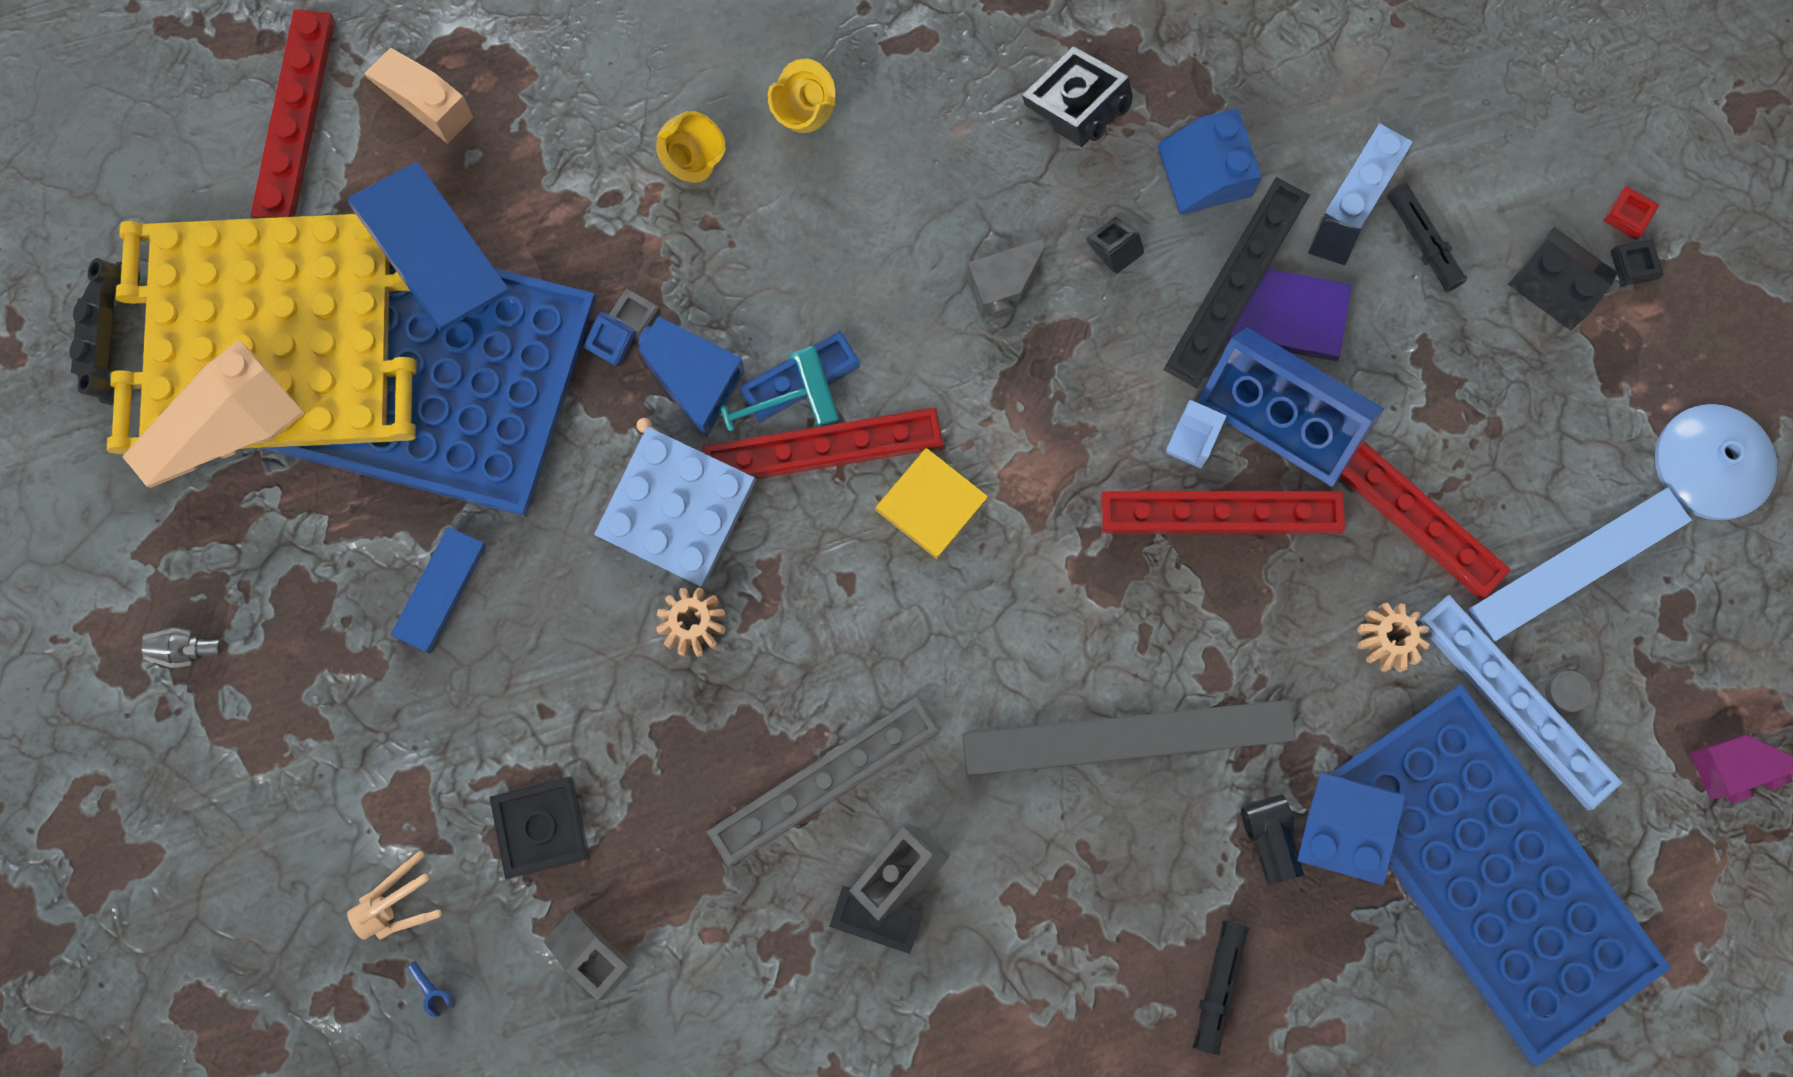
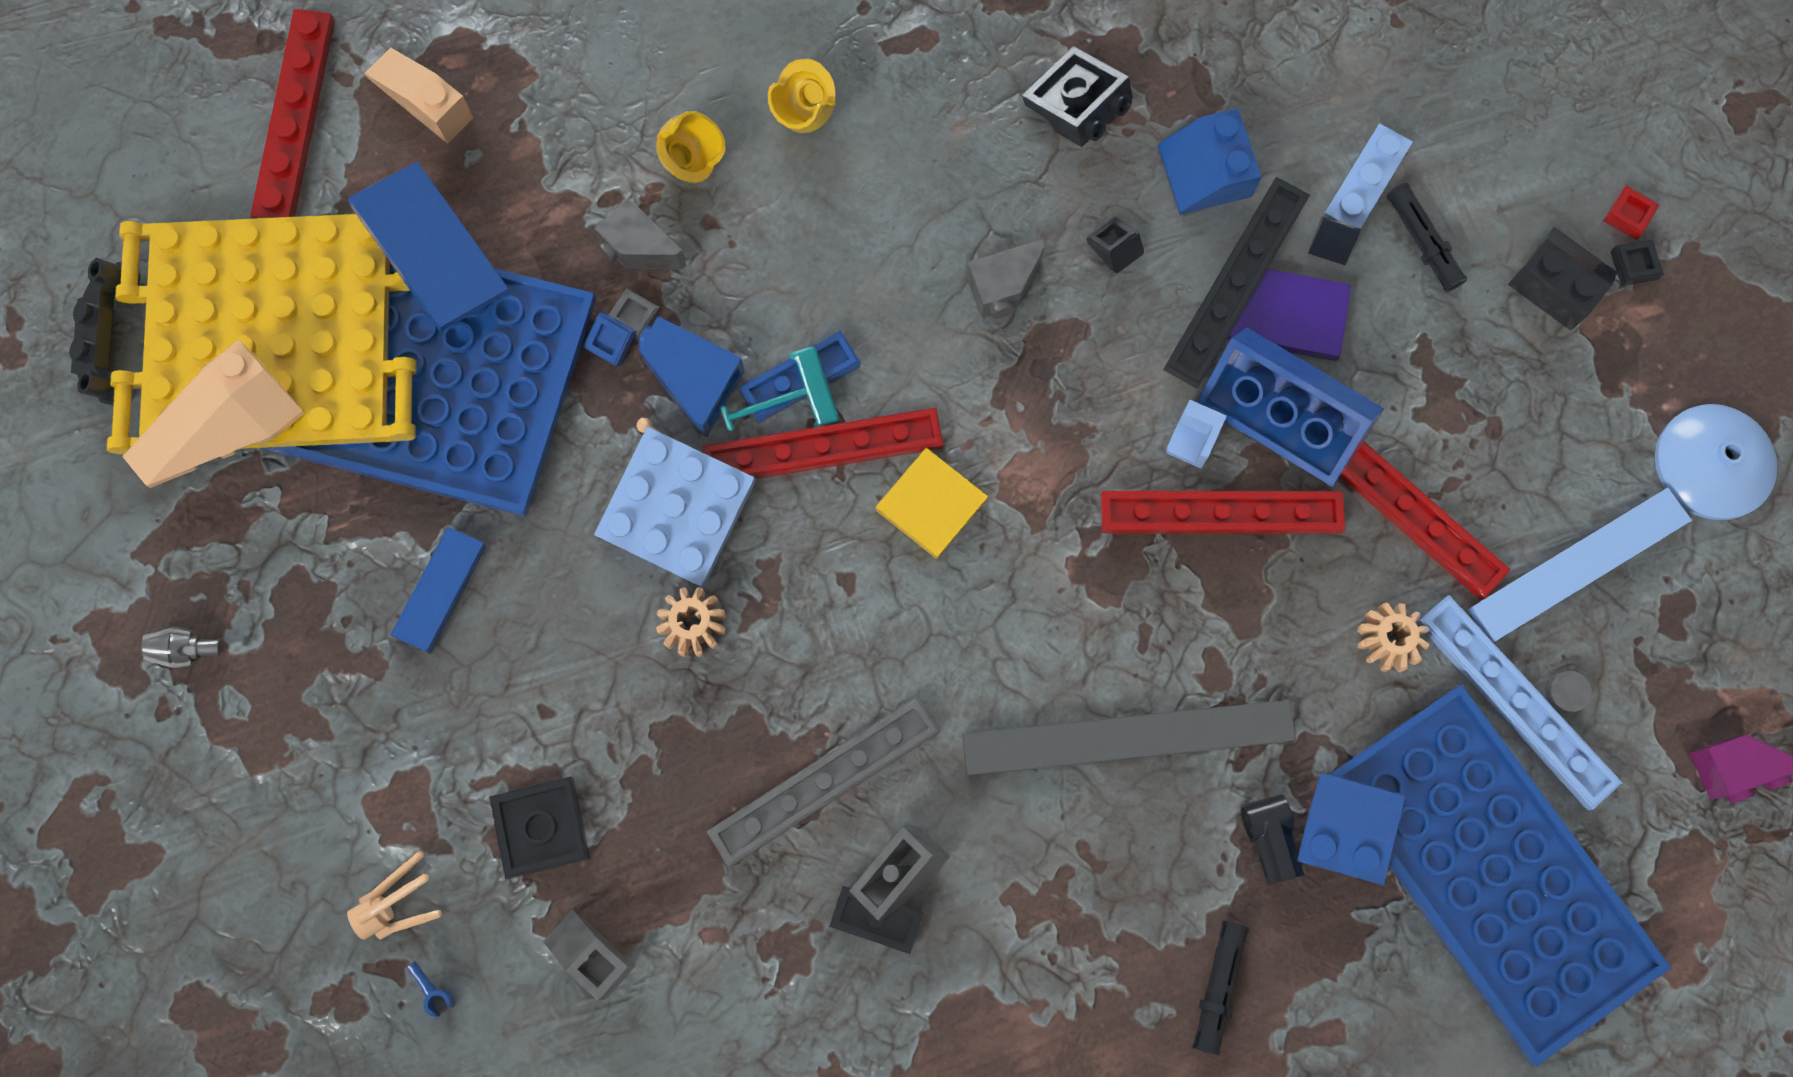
none -> flat silver slope [594,198,686,270]

